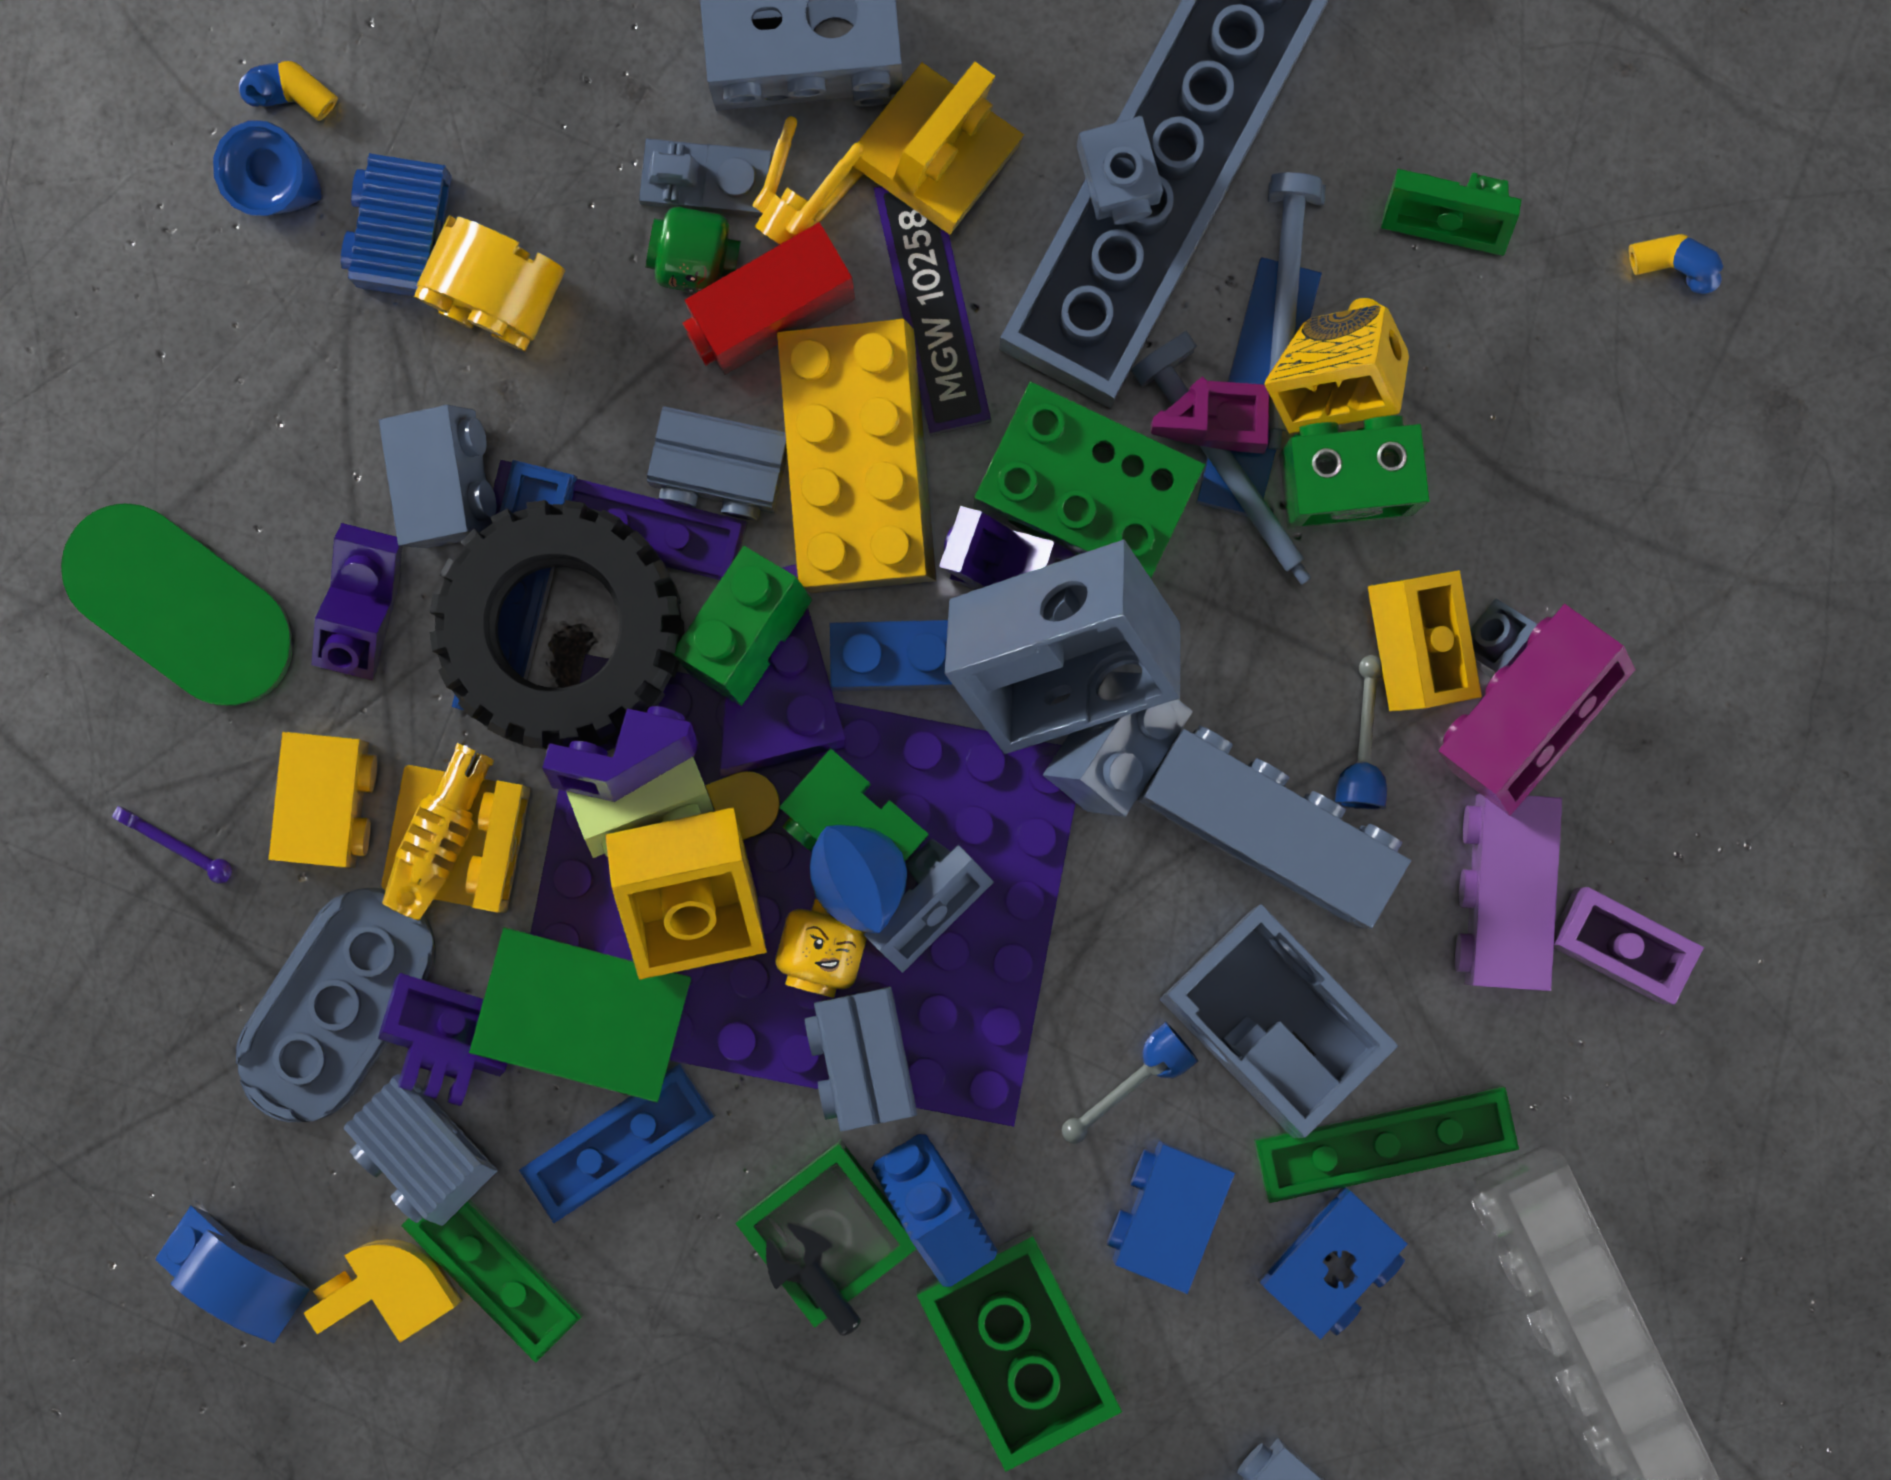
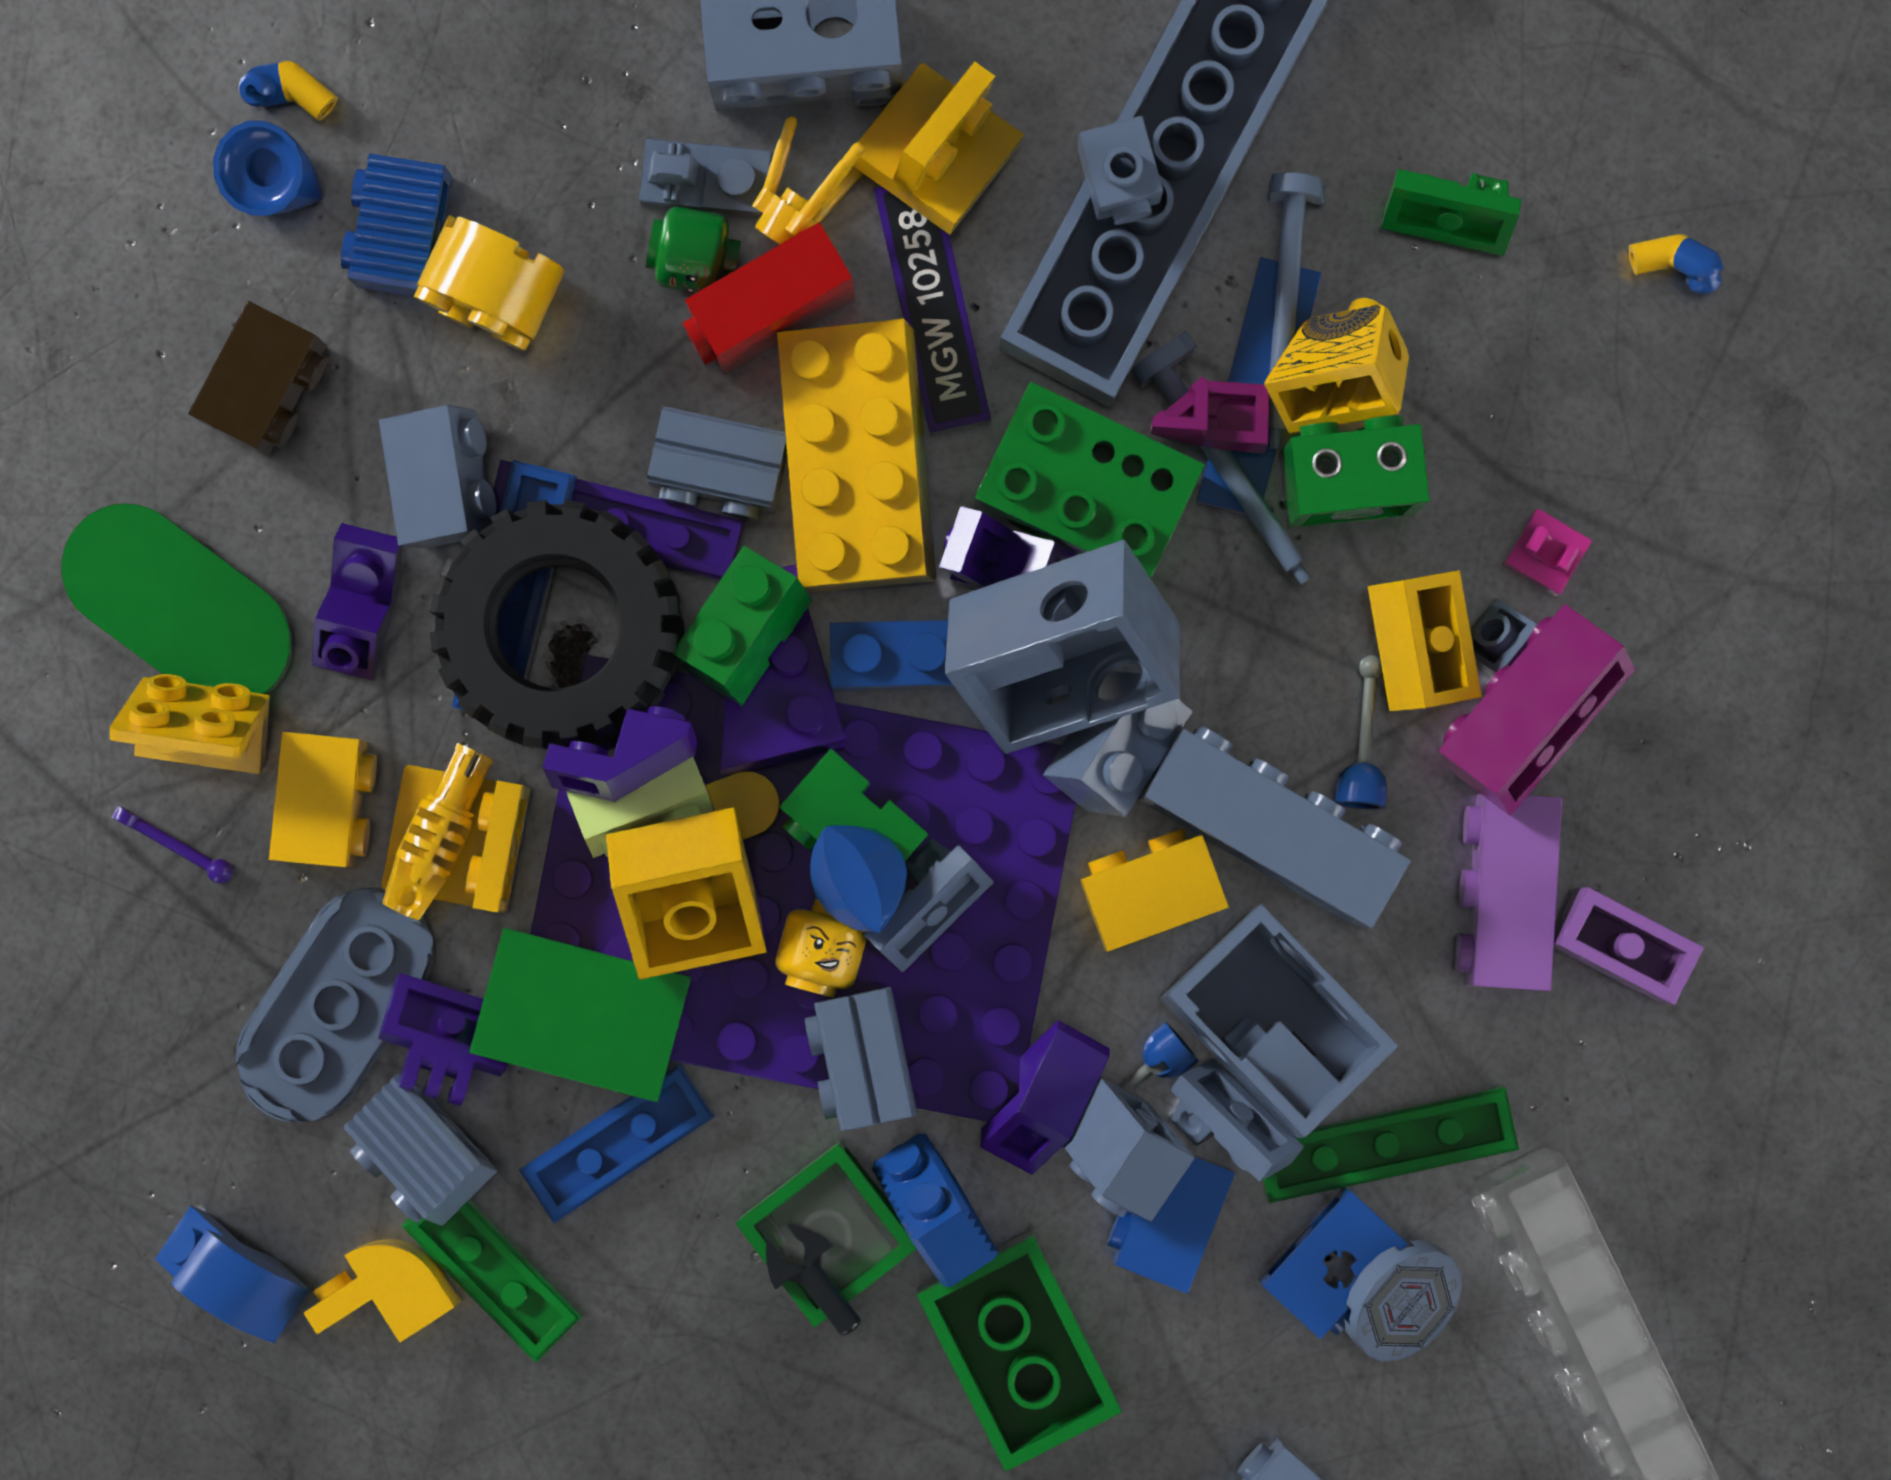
none -> yellow bracket [110,674,270,774]
none -> dark brown brick [188,300,328,457]
none -> dark purple slope [980,1020,1110,1175]
none -> sand blue brick [1063,1076,1195,1222]
none -> yellow brick [1079,828,1229,952]
none -> sand blue hinge [1170,1059,1304,1182]
none -> sand blue tile [1344,1239,1462,1362]
none -> dark pink tile [1502,508,1592,597]

